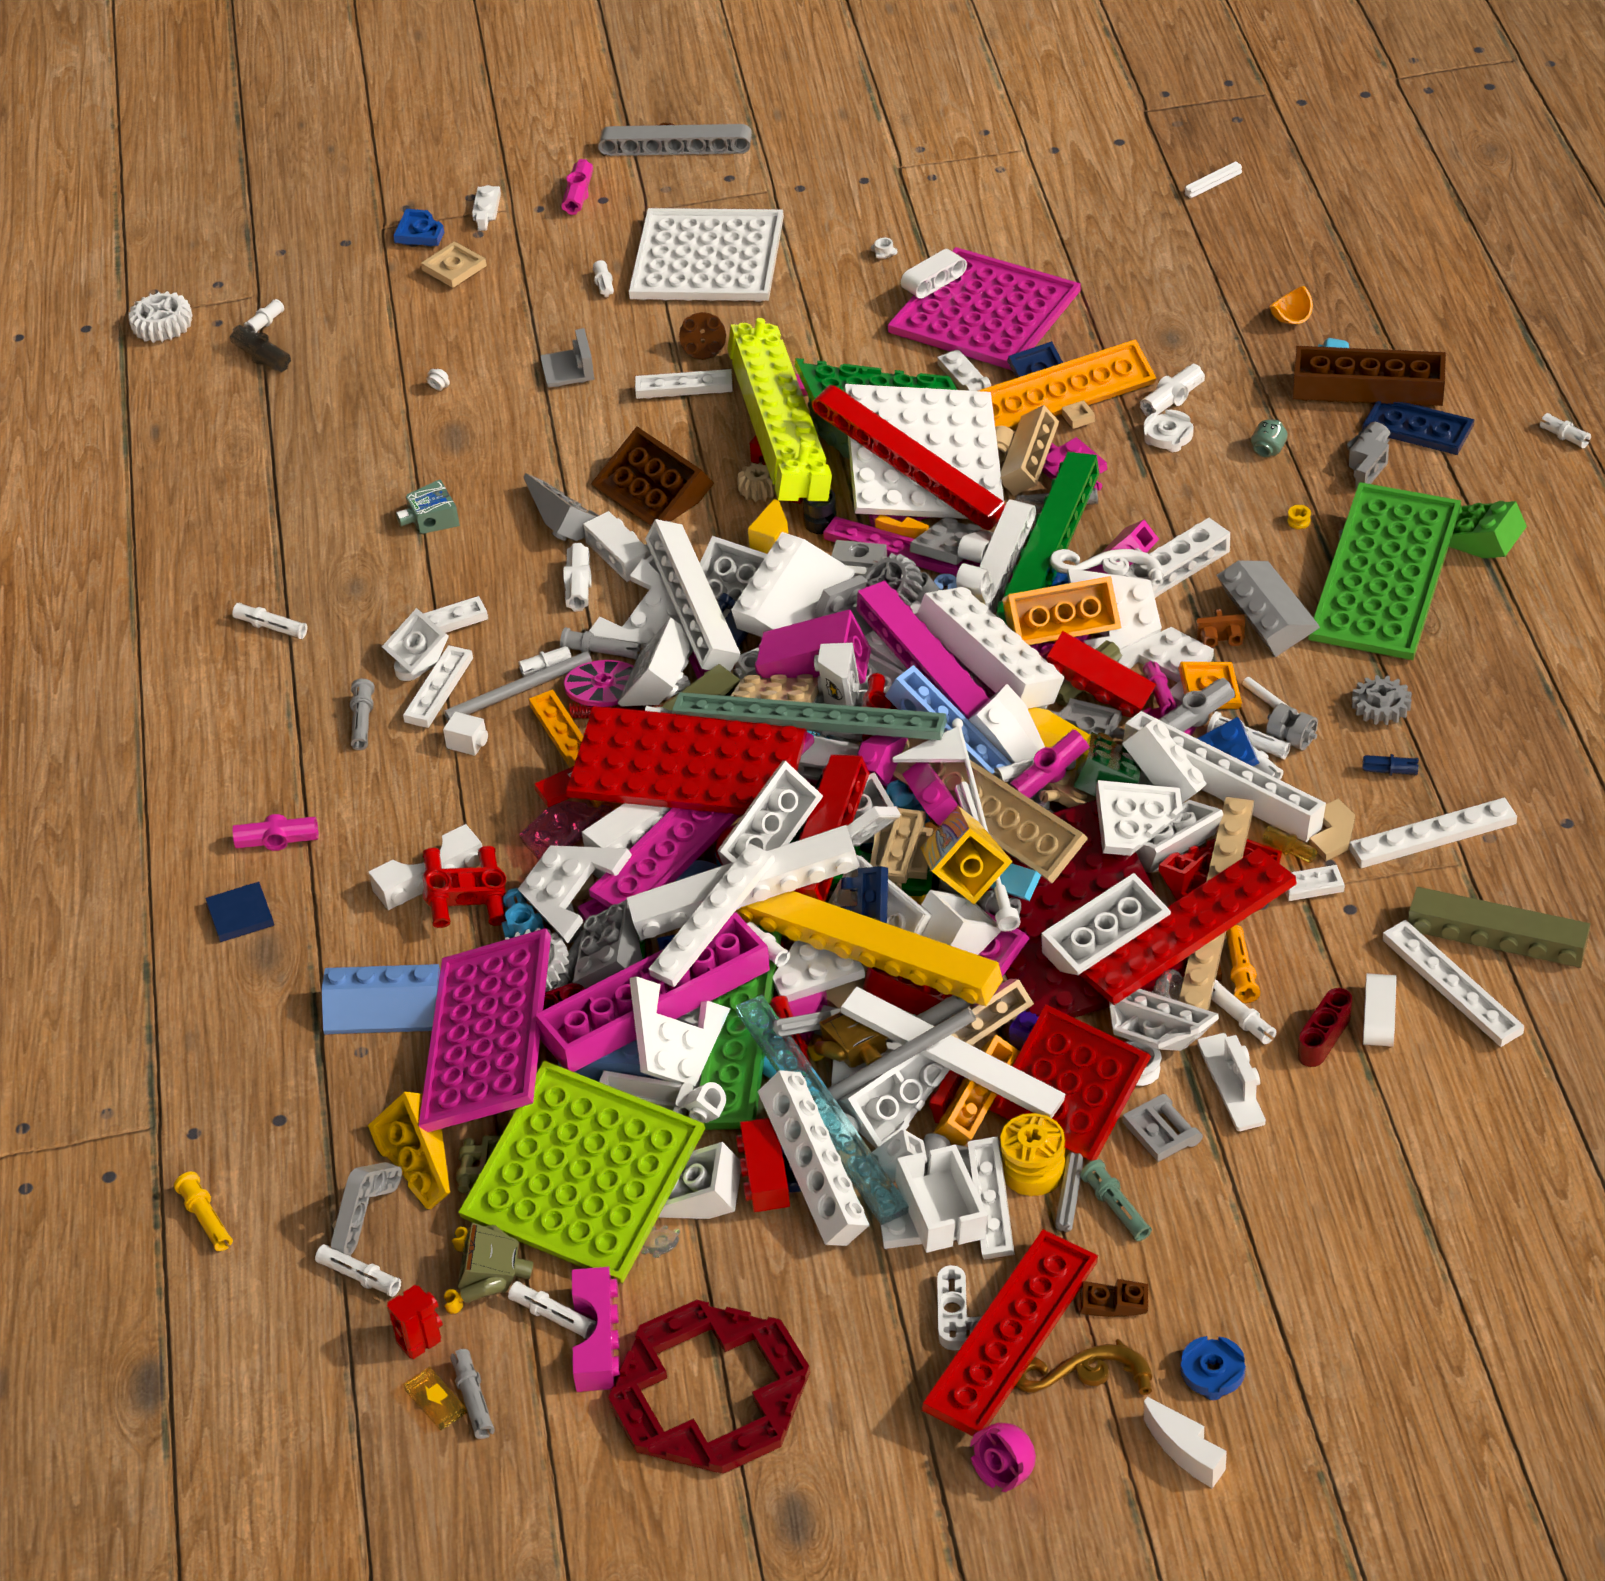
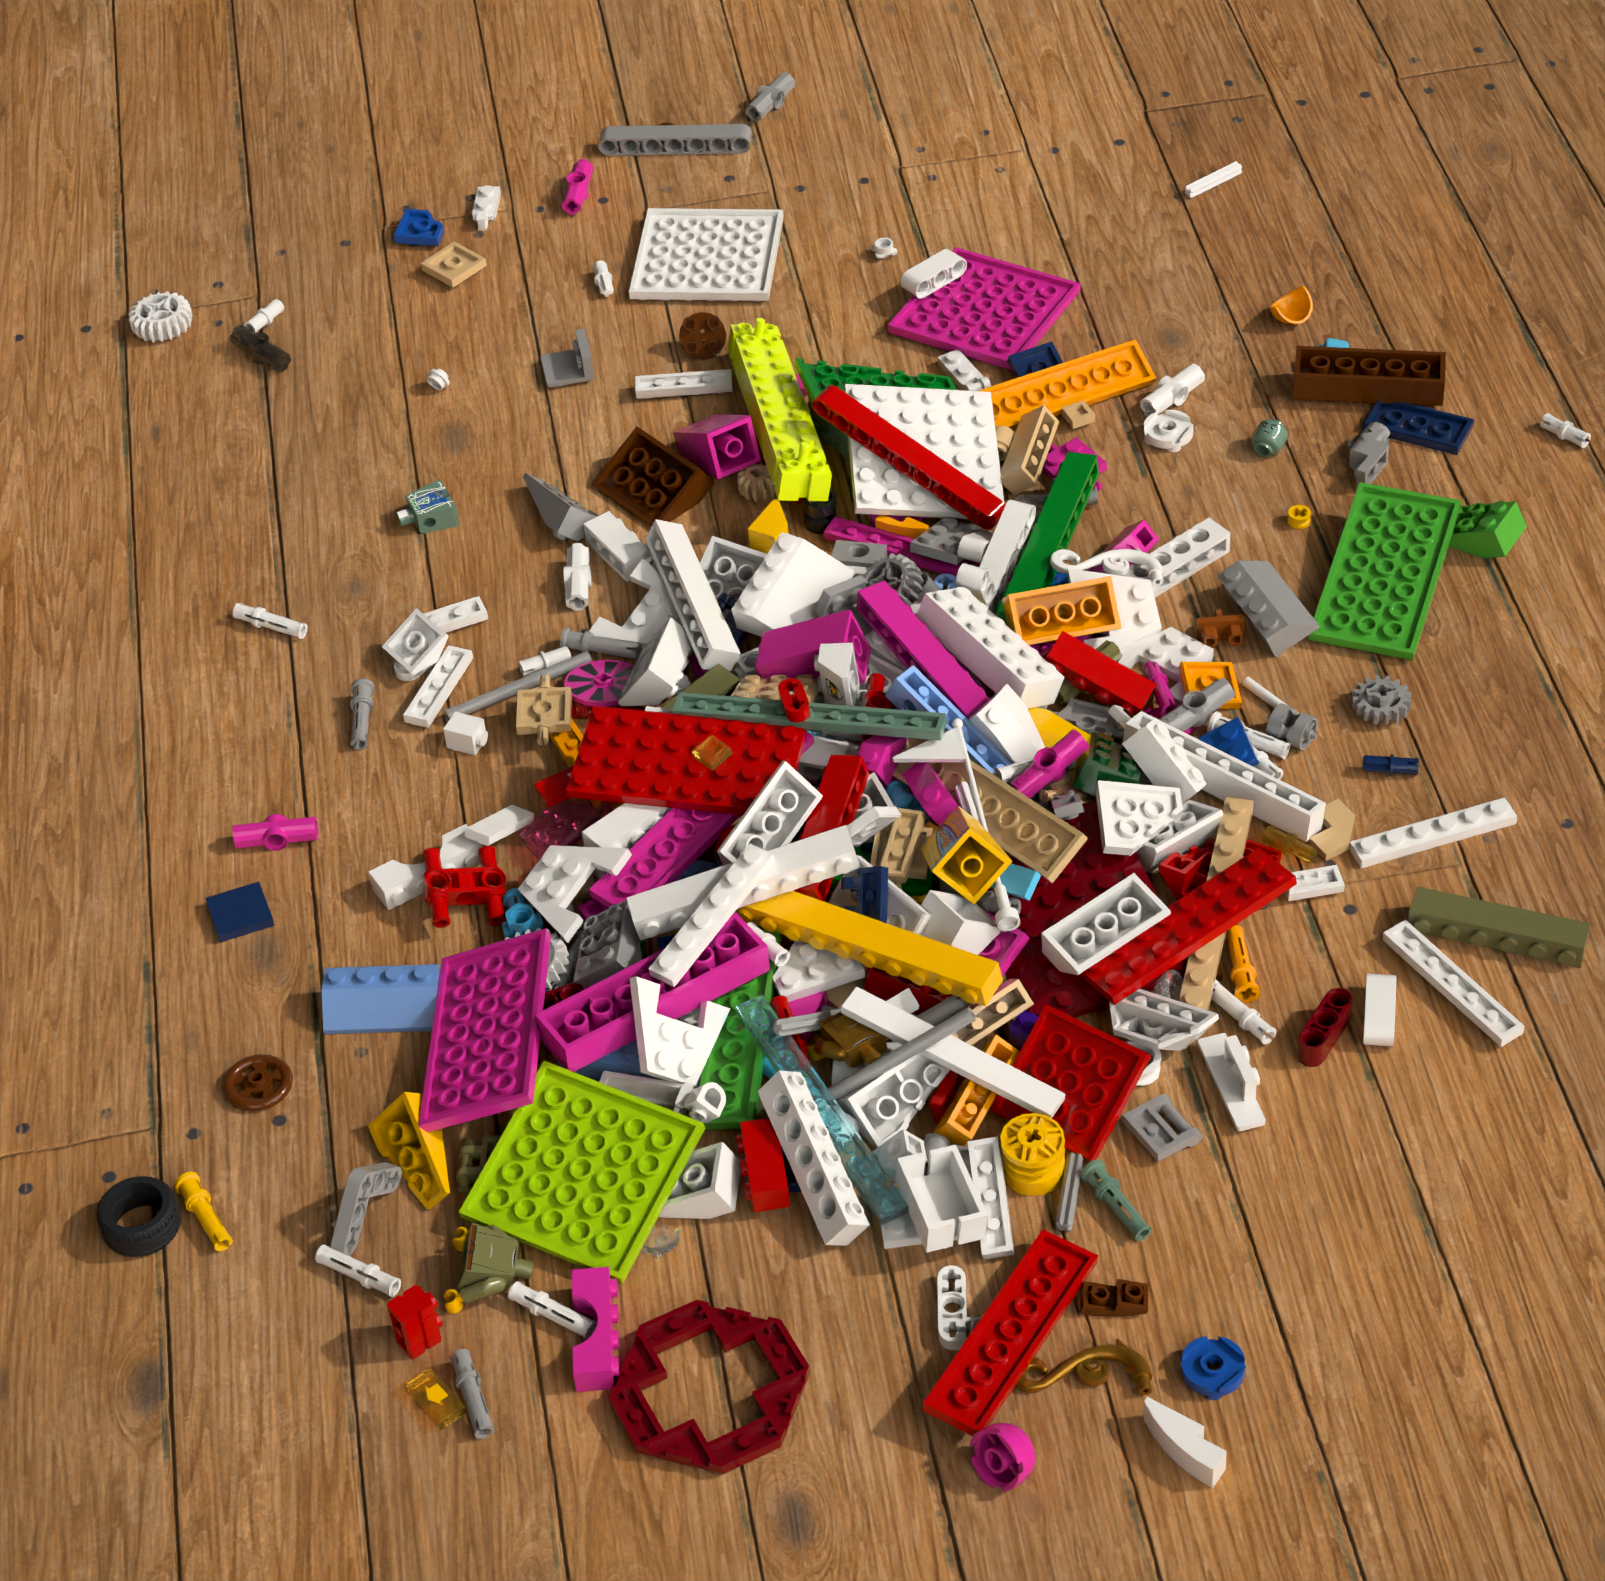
none -> black tyre [96,1176,181,1257]
none -> reddish brown plate [223,1054,293,1111]
none -> white tile [465,805,535,846]
none -> tan plate [516,674,572,746]
none -> dark pink slope [673,414,761,479]
none -> clear yellow tile [692,735,732,771]
none -> light grey piece [745,72,795,123]
none -> red beam [778,678,810,723]
none -> white slope [886,988,920,1014]
none -> light grey plate [1051,790,1084,820]
none -> white tile [1108,705,1135,728]

